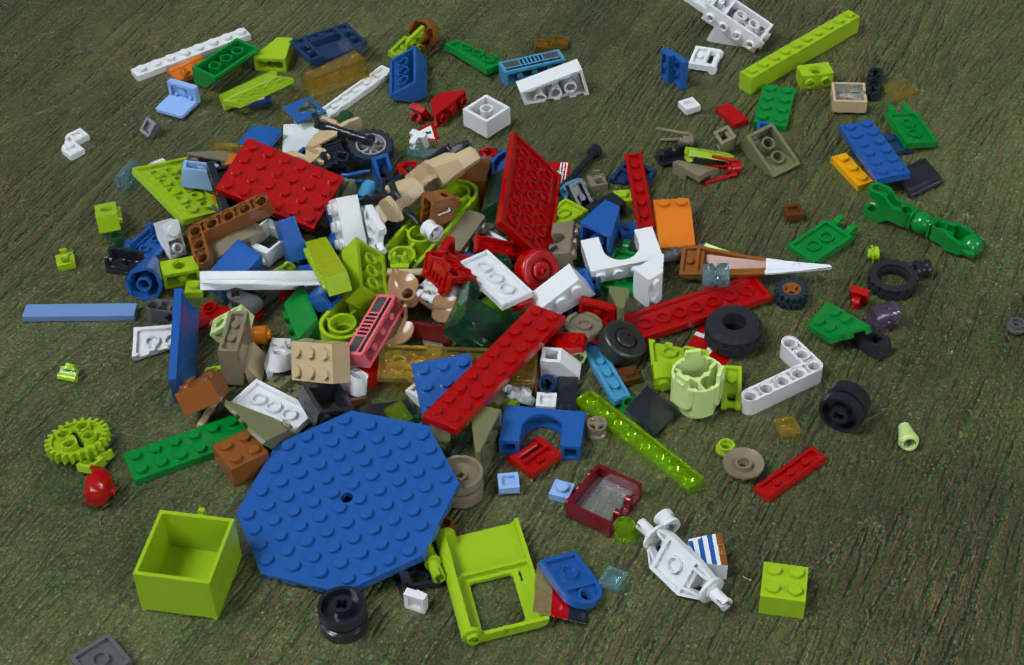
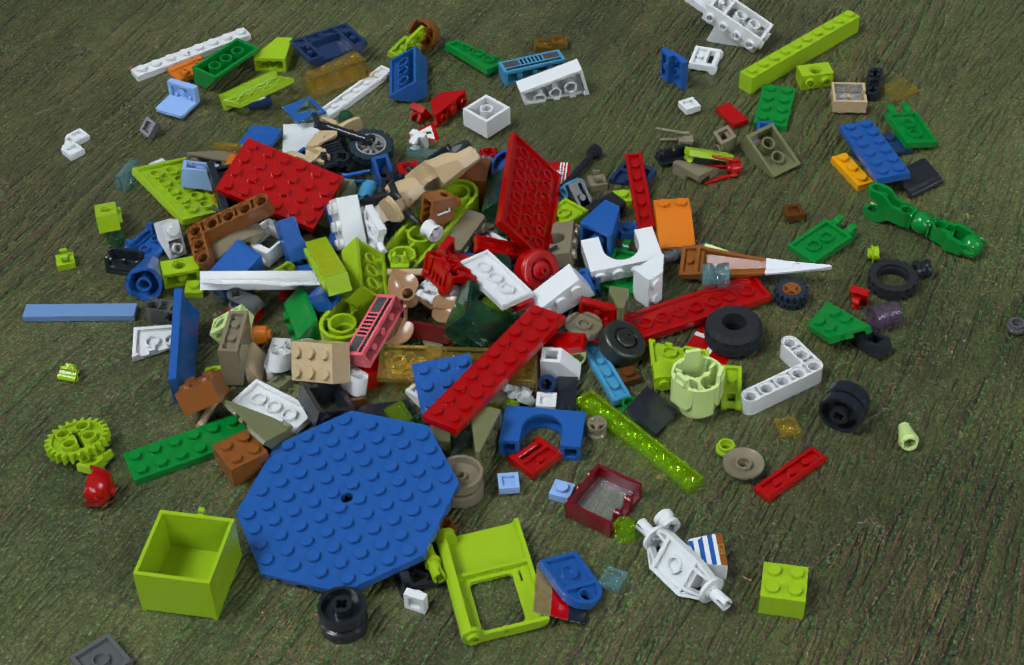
red plate [199,301,230,330] -> none

